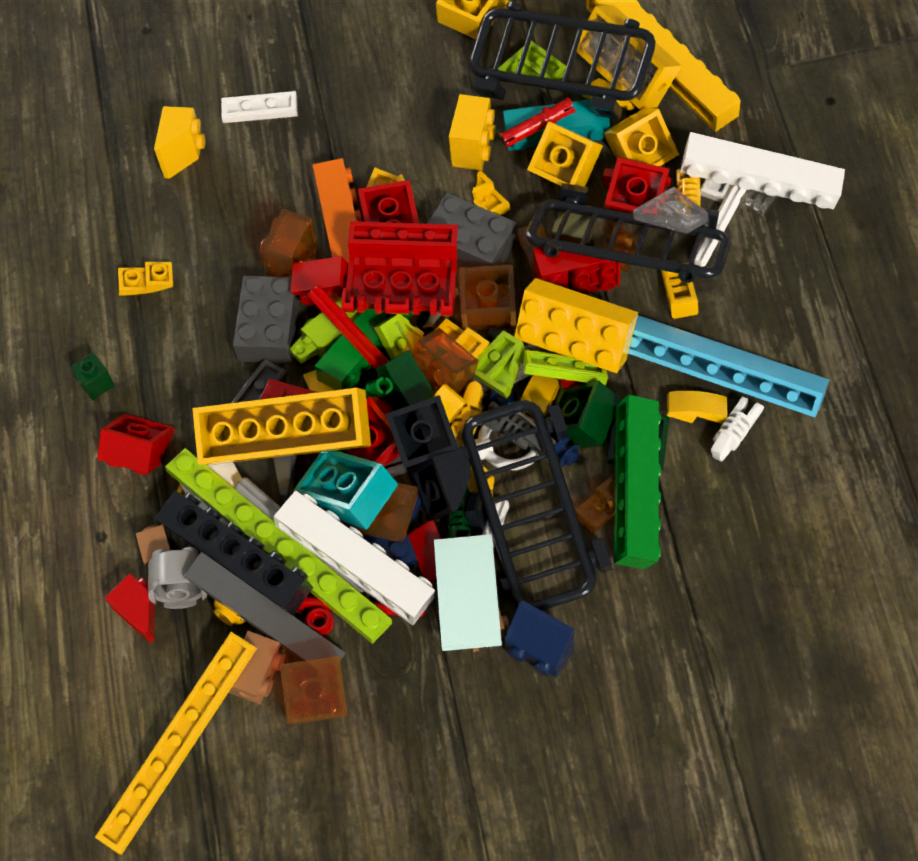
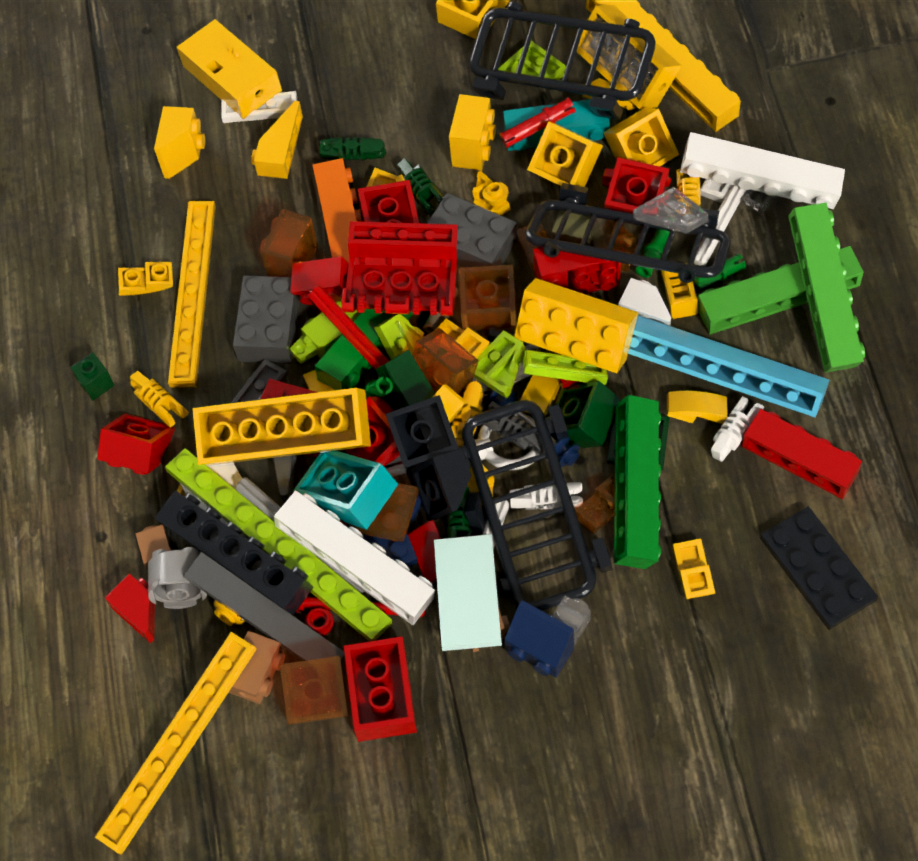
none -> yellow hinge [130,371,189,428]
none -> yellow tile [168,201,216,388]
none -> yellow brick [177,19,282,119]
none -> yellow slope [251,101,303,179]
none -> dark green hinge [320,137,387,160]
none -> red brick [344,636,417,742]
none -> dark green hinge [397,158,445,216]
none -> yellow plate [482,182,509,206]
none -> white hinge [510,482,583,510]
none -> clear brick [552,595,591,646]
none -> white slope [618,278,671,326]
none -> green pin [635,229,670,278]
none -> yellow slope [672,539,715,600]
none -> green axle [694,253,746,289]
none -> bright green brick [698,246,864,335]
none -> red brick [742,409,862,500]
none -> black plate [760,506,878,630]
none -> bright green brick [788,202,865,373]

